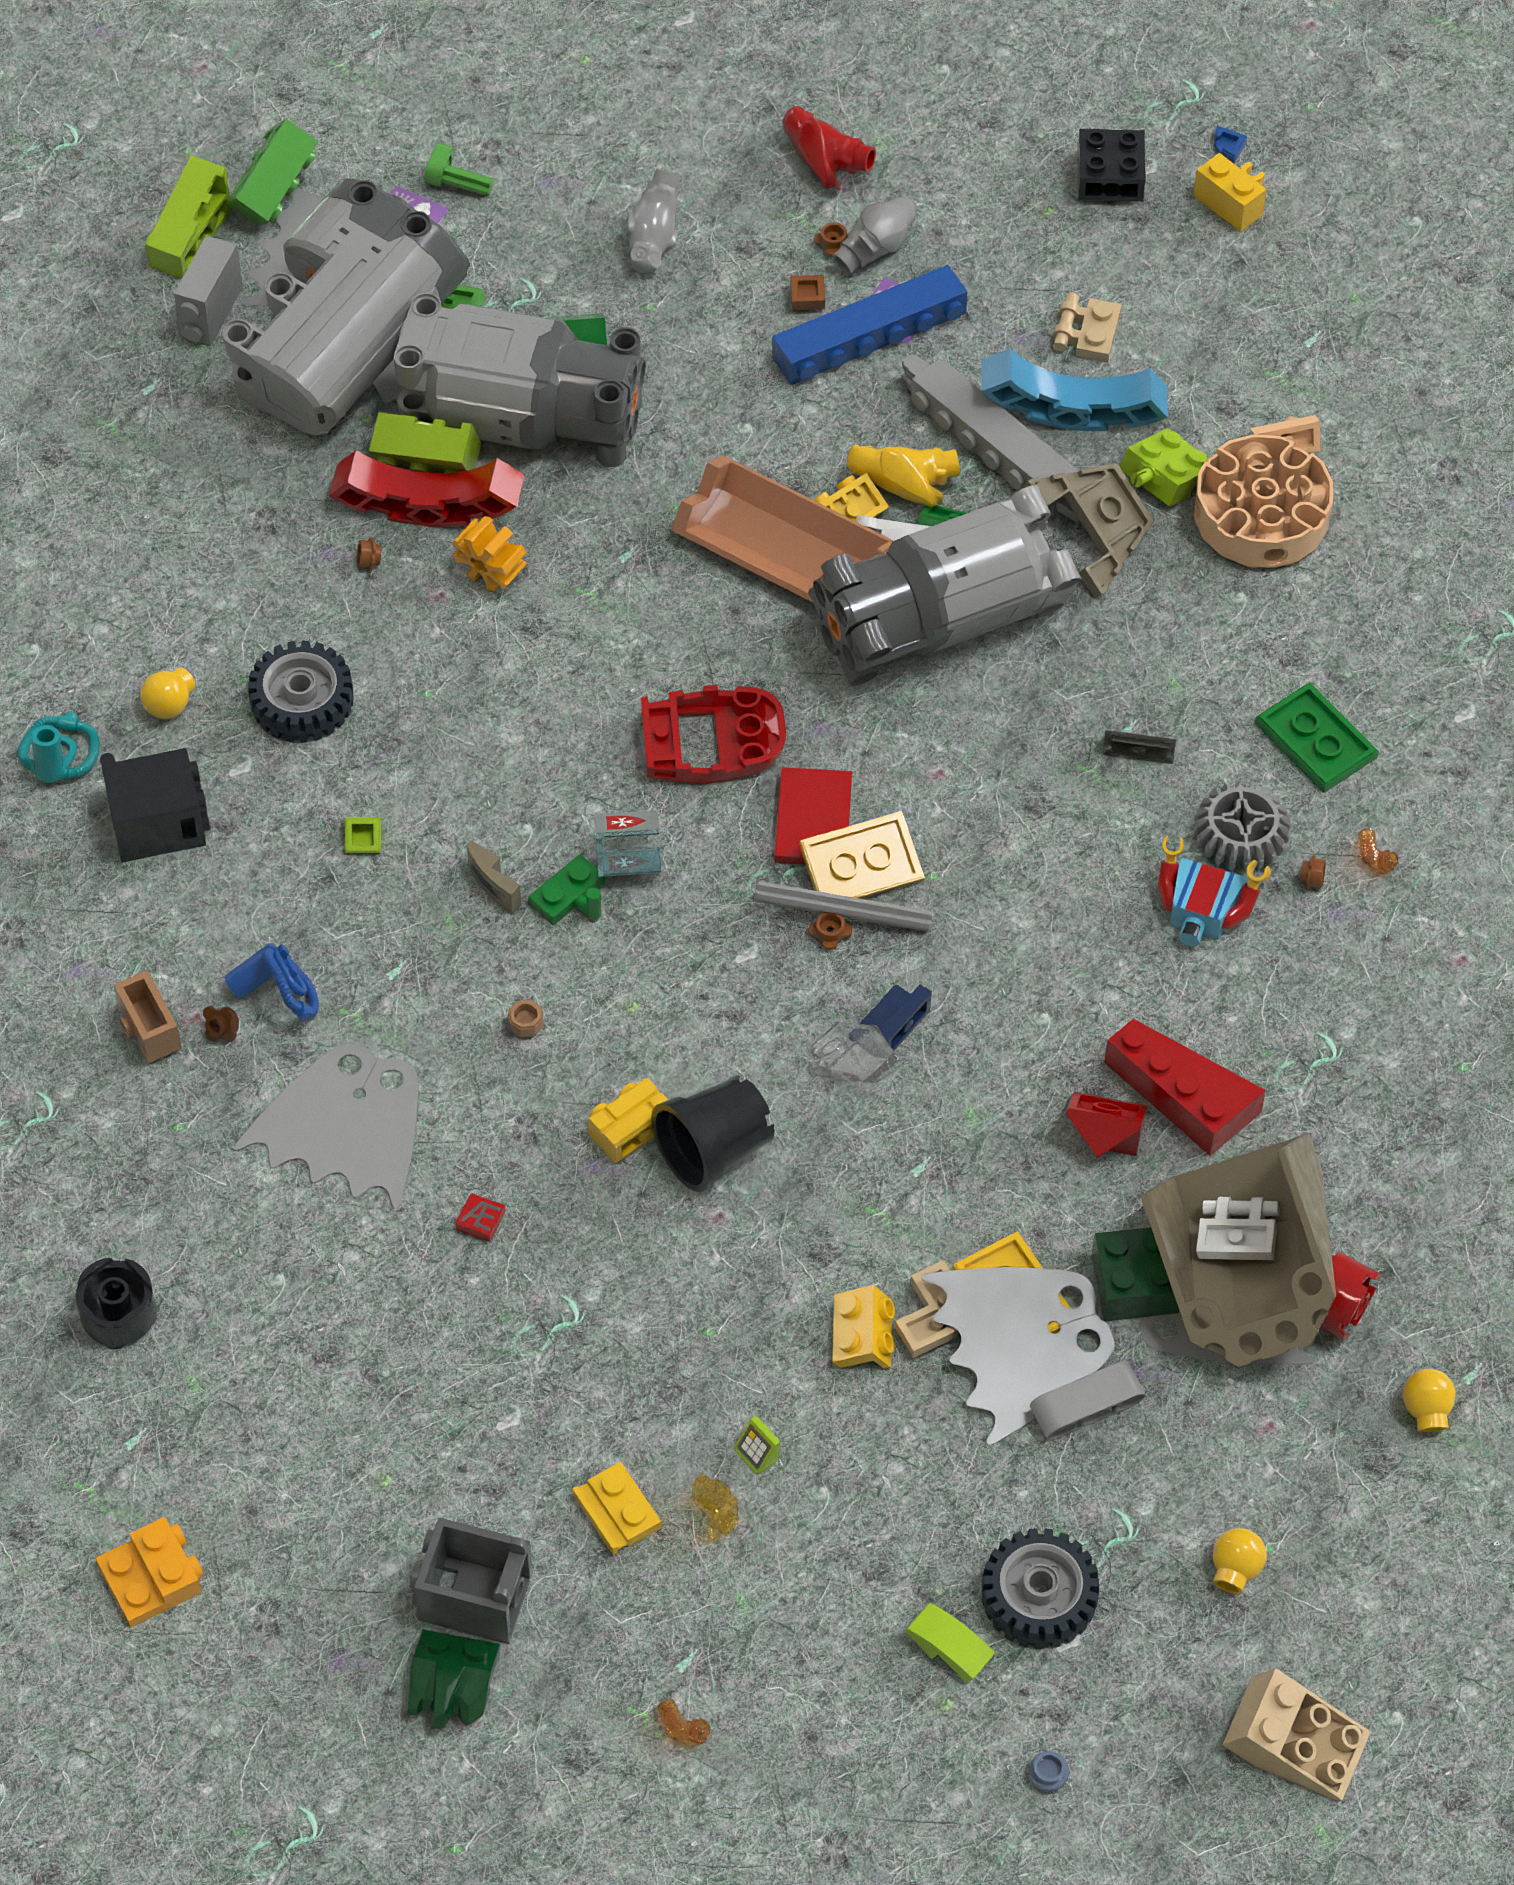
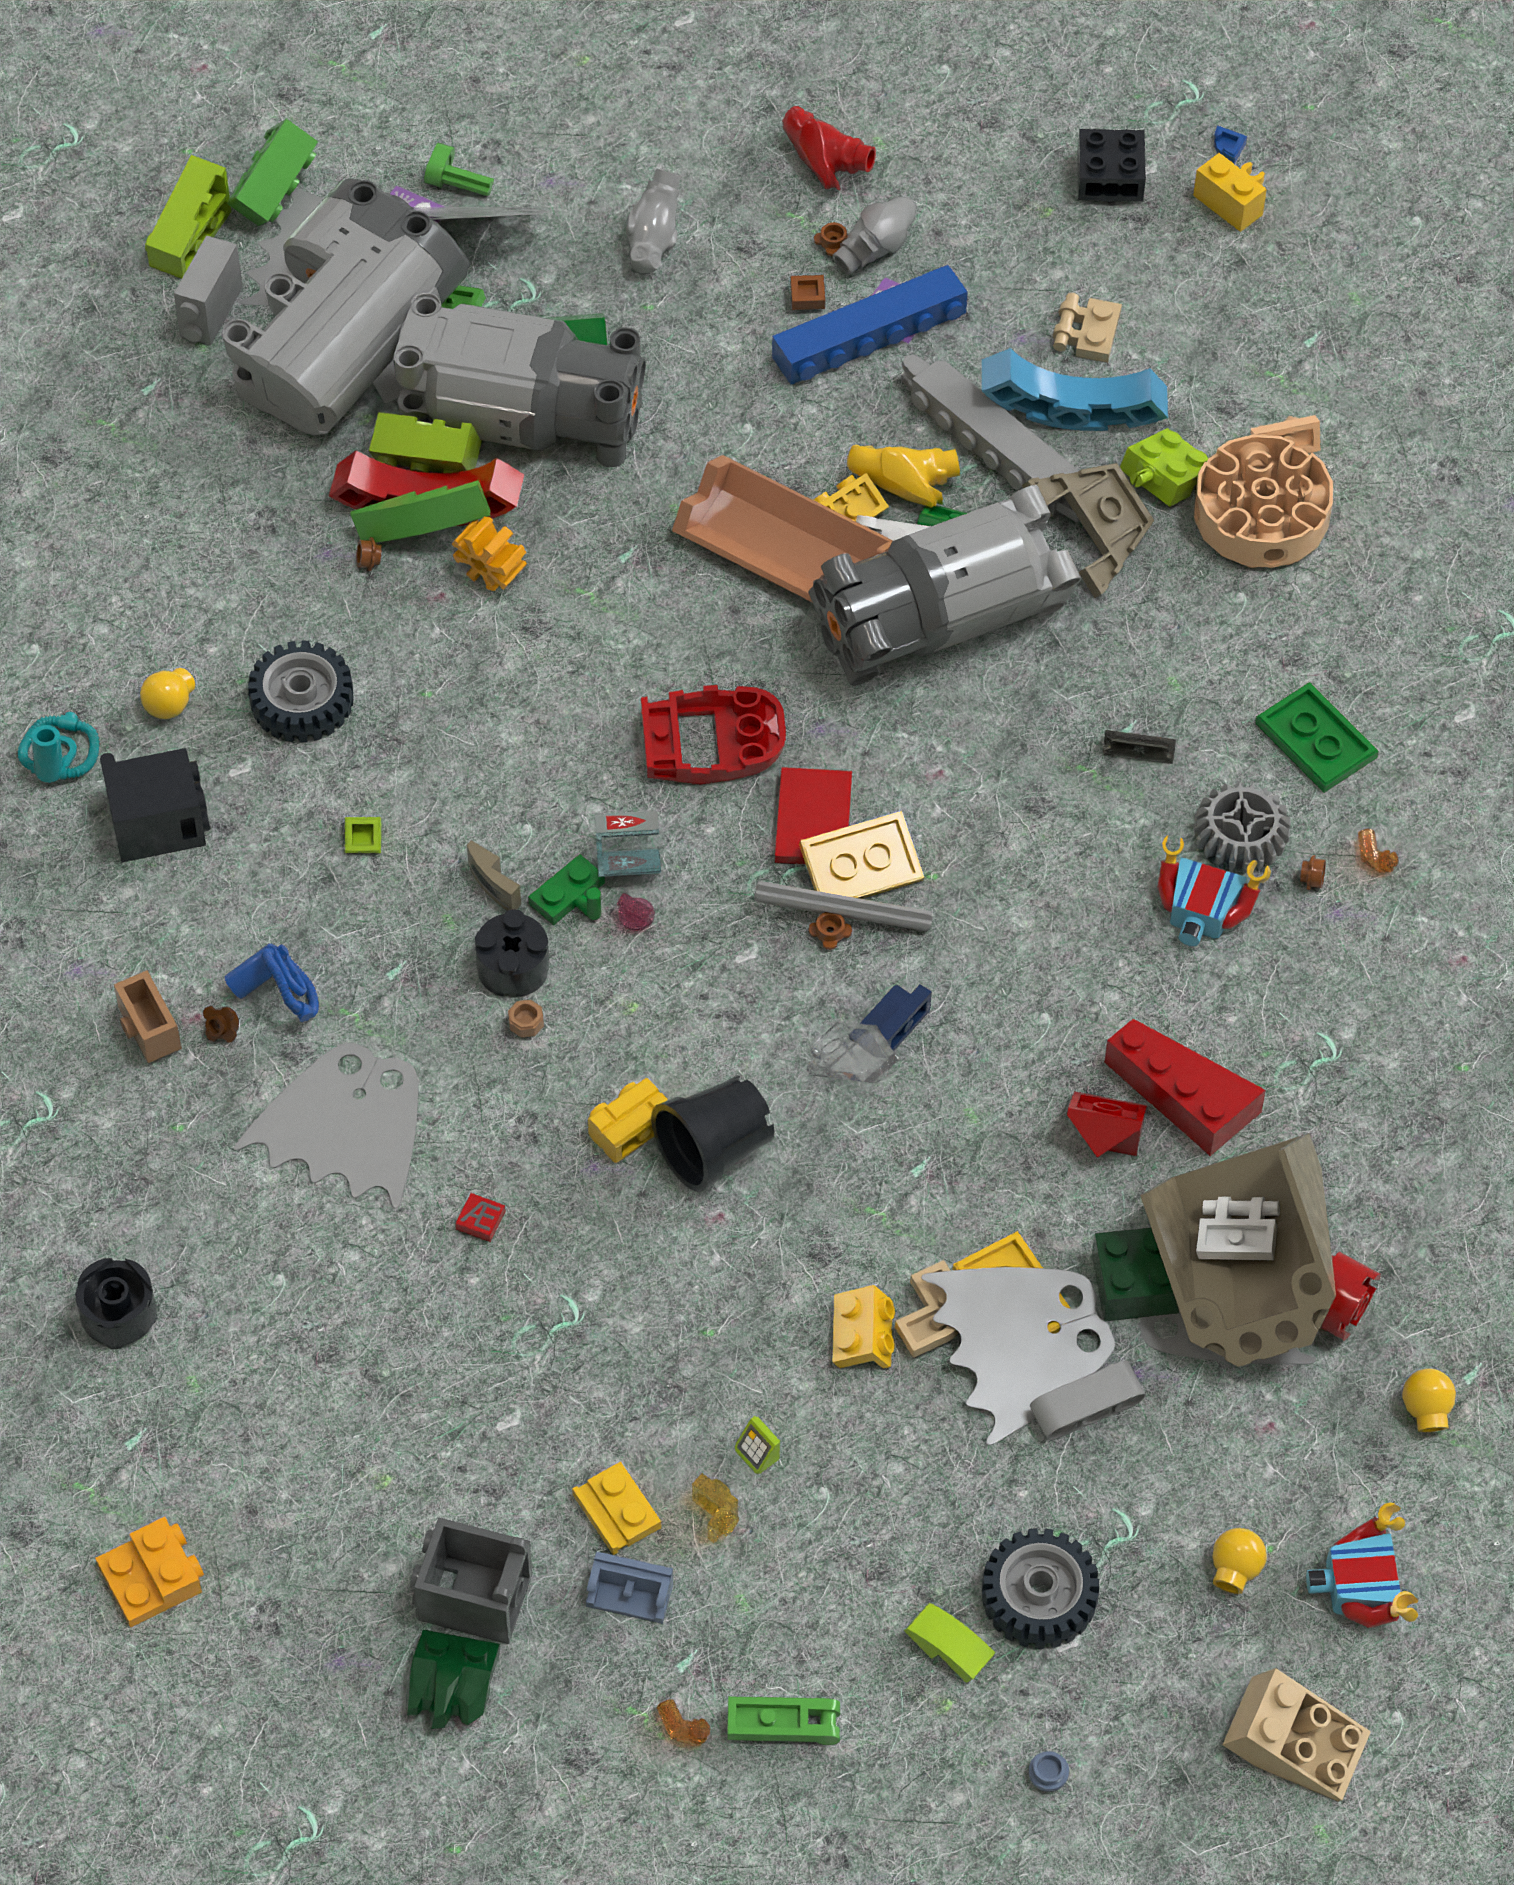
none -> bright green slope [350,480,490,543]
none -> light grey piece [413,207,550,219]
none -> black brick [475,909,549,997]
none -> sand blue hinge [586,1551,673,1624]
none -> clear pink plate [617,893,655,931]
none -> bright green plate [728,1696,840,1745]
none -> torso [1306,1502,1419,1628]

